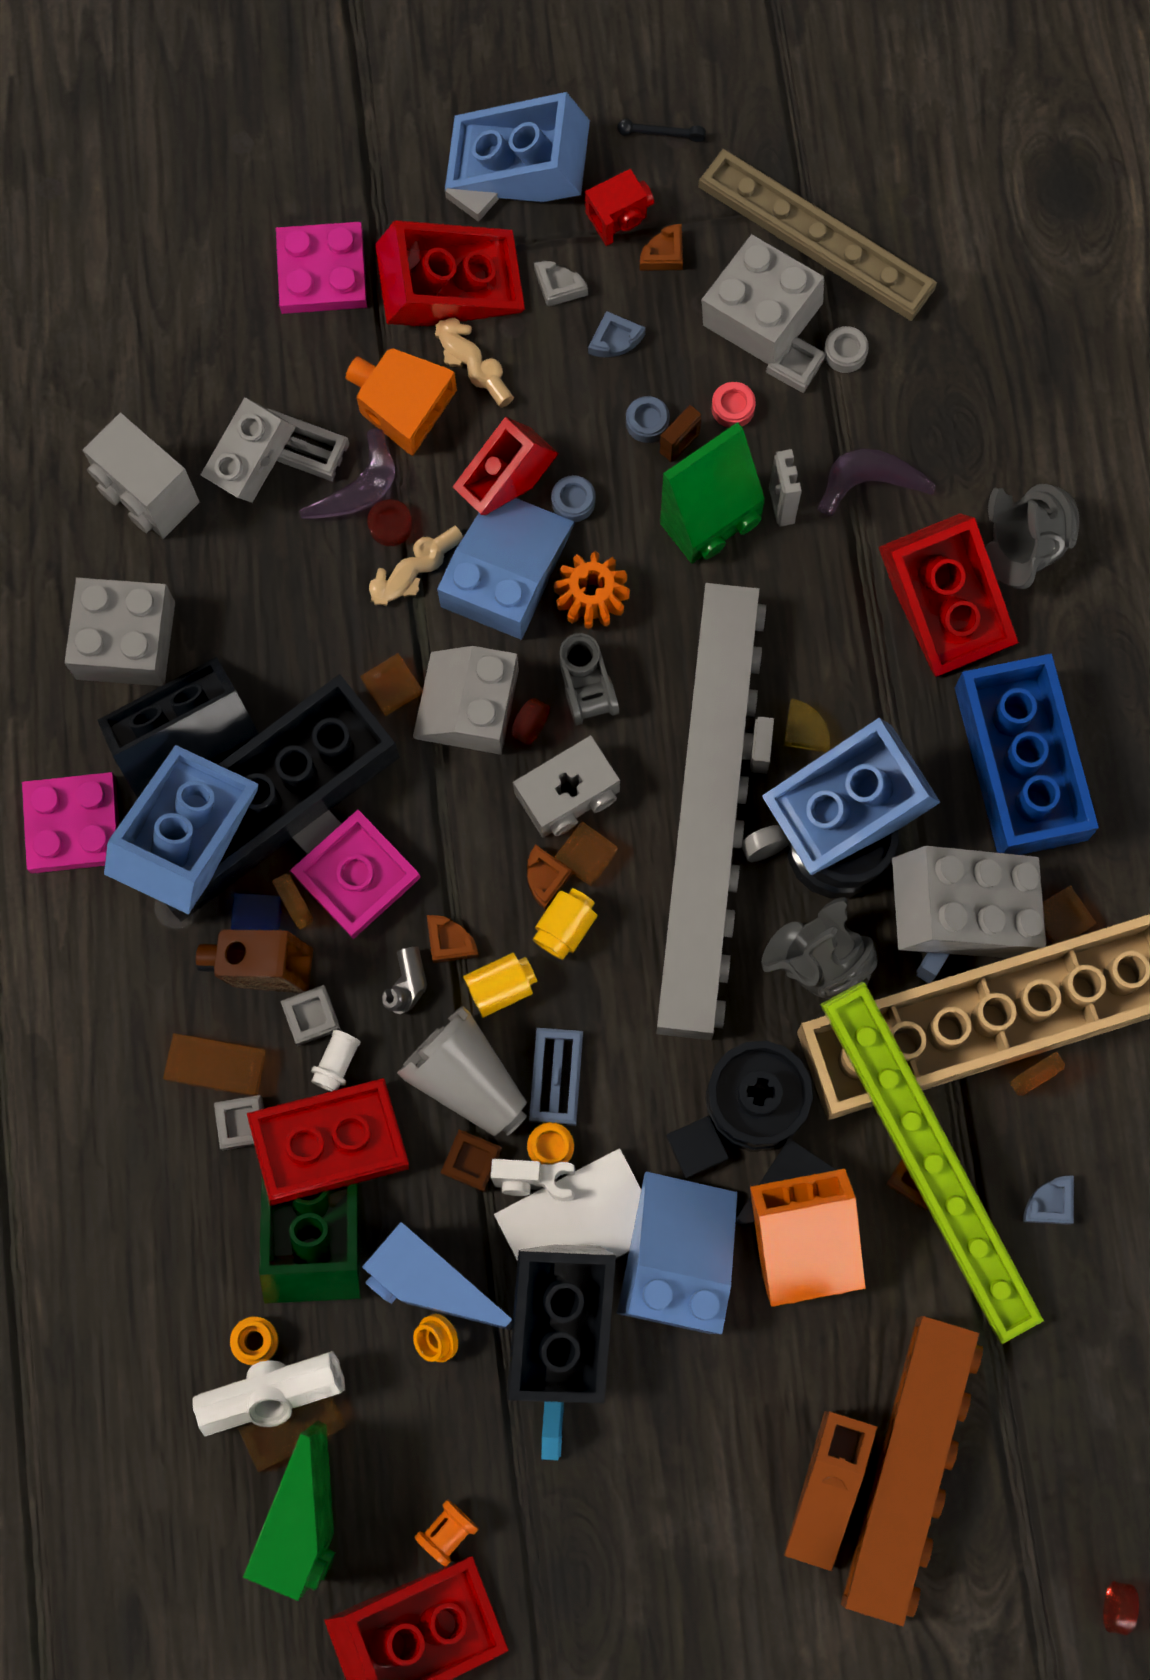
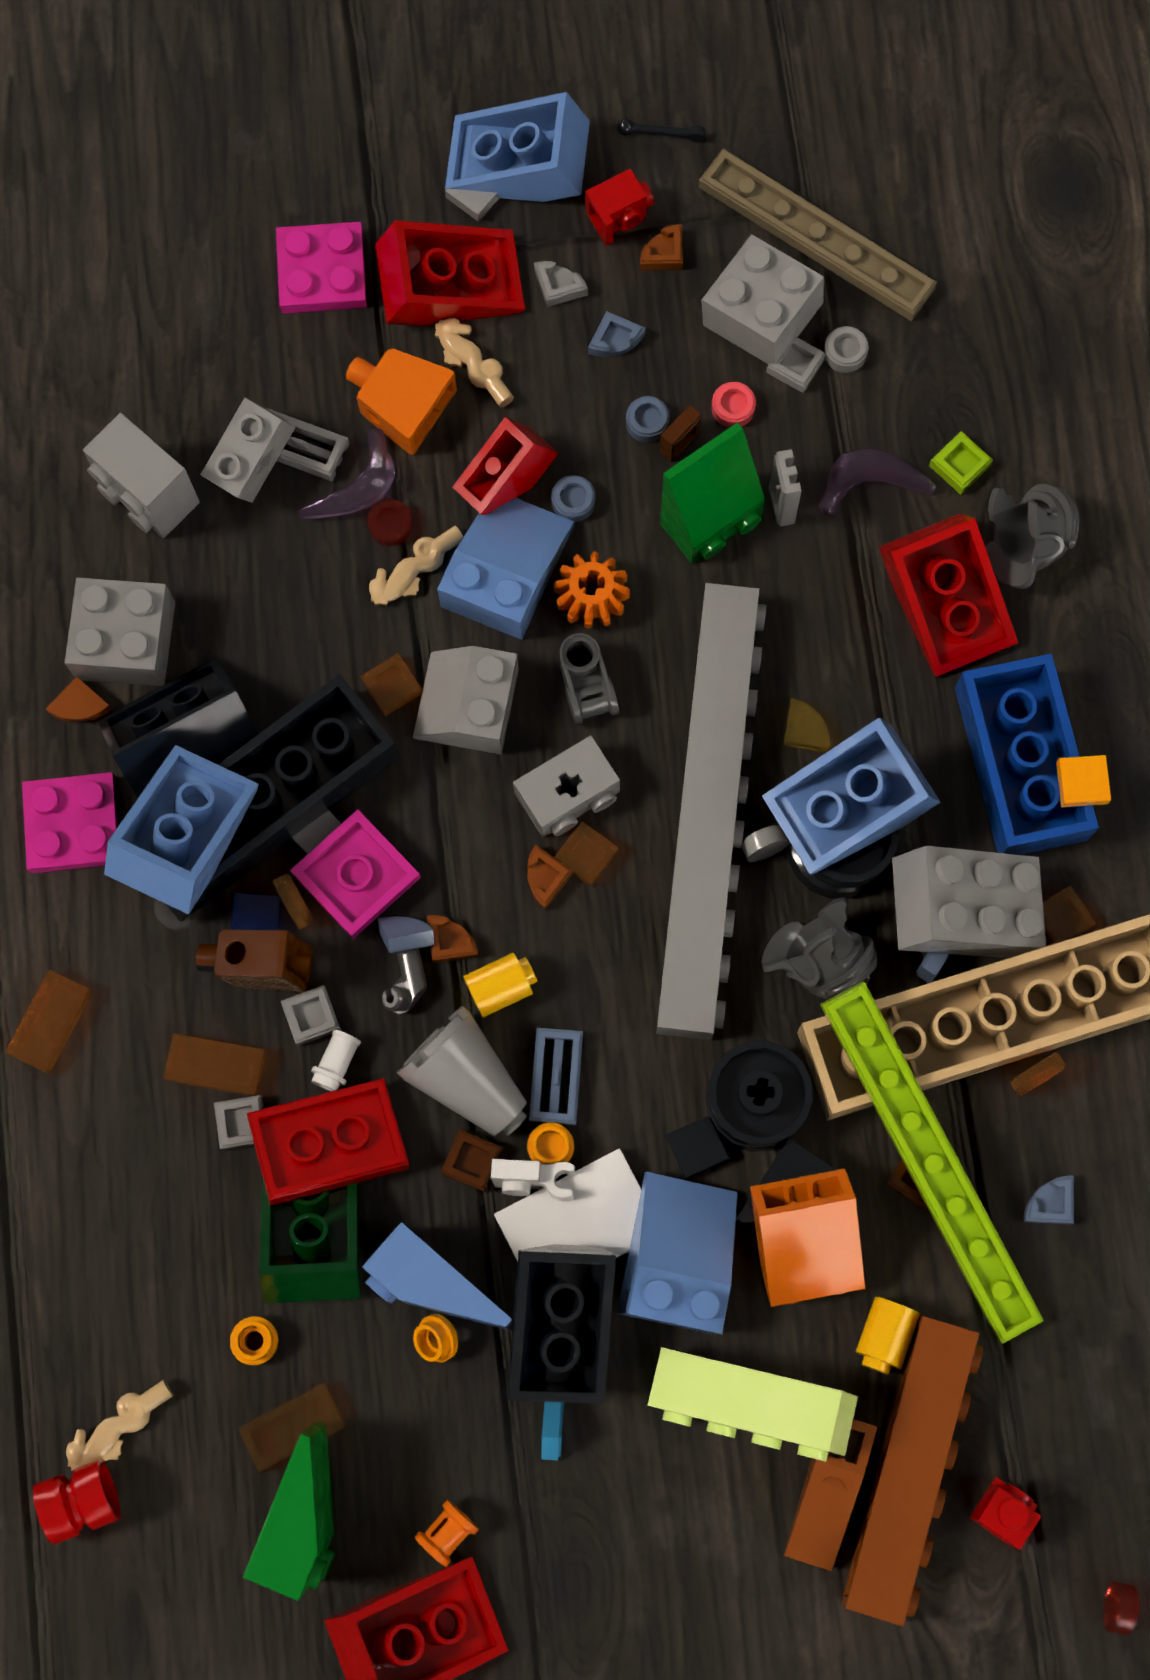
white piece [193,1351,345,1436] -> none
clear red tile [512,698,550,745] -> none
yellow brick [532,888,597,960] -> none
light grey tile [749,717,774,774] -> none
none -> clear orange tile [5,970,93,1074]
none -> red wheel [33,1459,122,1545]
none -> dark orange tile [46,677,112,722]
none -> tan animal [66,1380,174,1471]
none -> sand blue tile [377,916,434,953]
none -> yellowish green brick [648,1347,858,1462]
none -> yellow brick [855,1297,921,1375]
none -> lime tile [929,431,993,495]
none -> red brick [969,1477,1041,1550]
none -> light orange tile [1056,755,1111,807]

